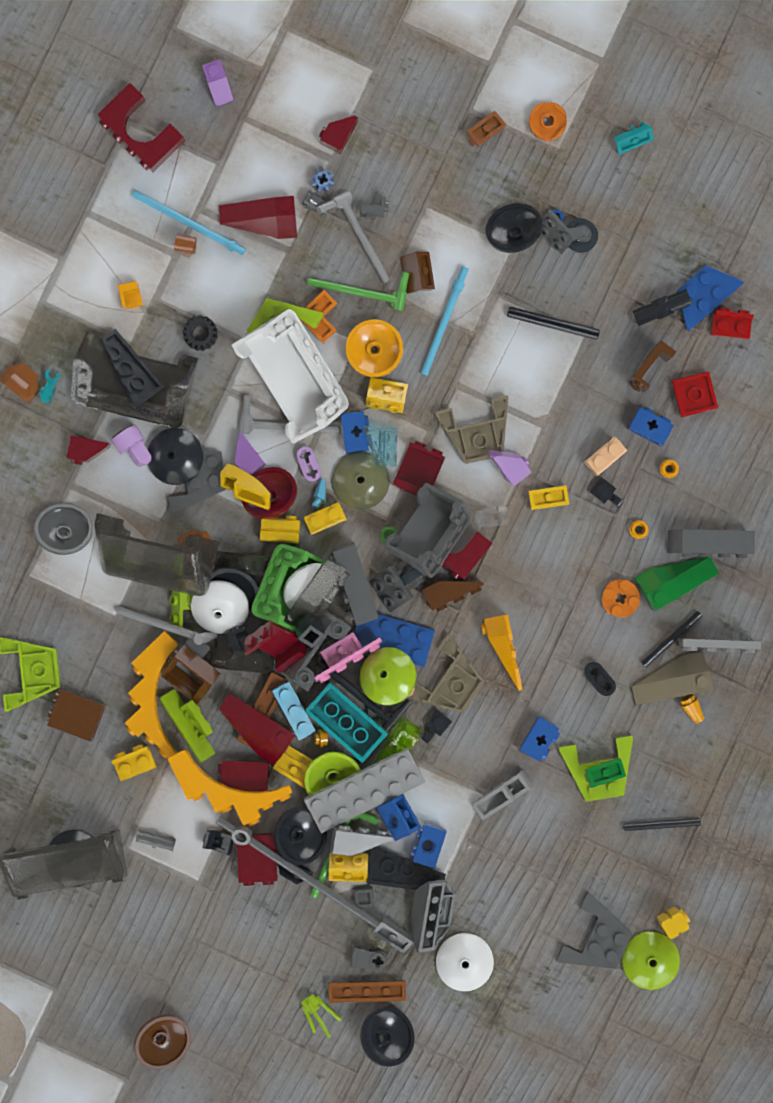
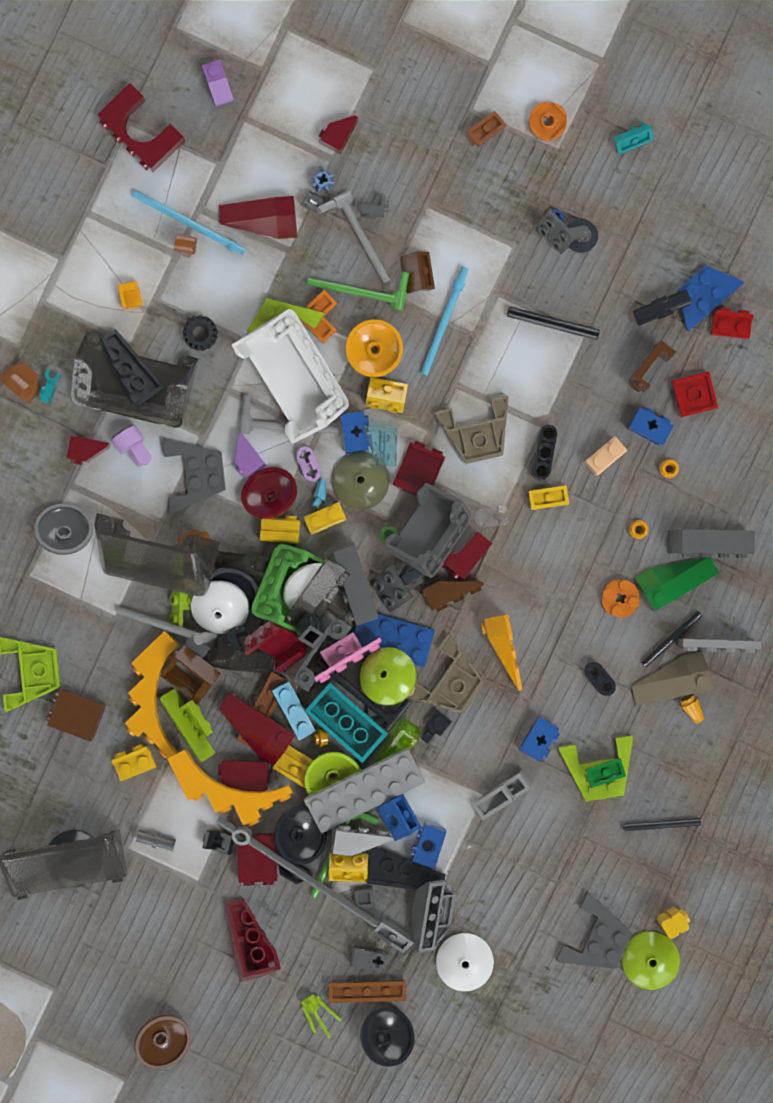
black dish [148,428,204,485] -> none
yellow slope [220,463,270,510] -> none
black dish [486,203,543,253] -> none
medium lavender slope [487,450,532,487] -> none
black plate [589,477,624,508] -> none
none -> dark red wedge [224,899,281,982]
none -> black beam [532,425,557,481]

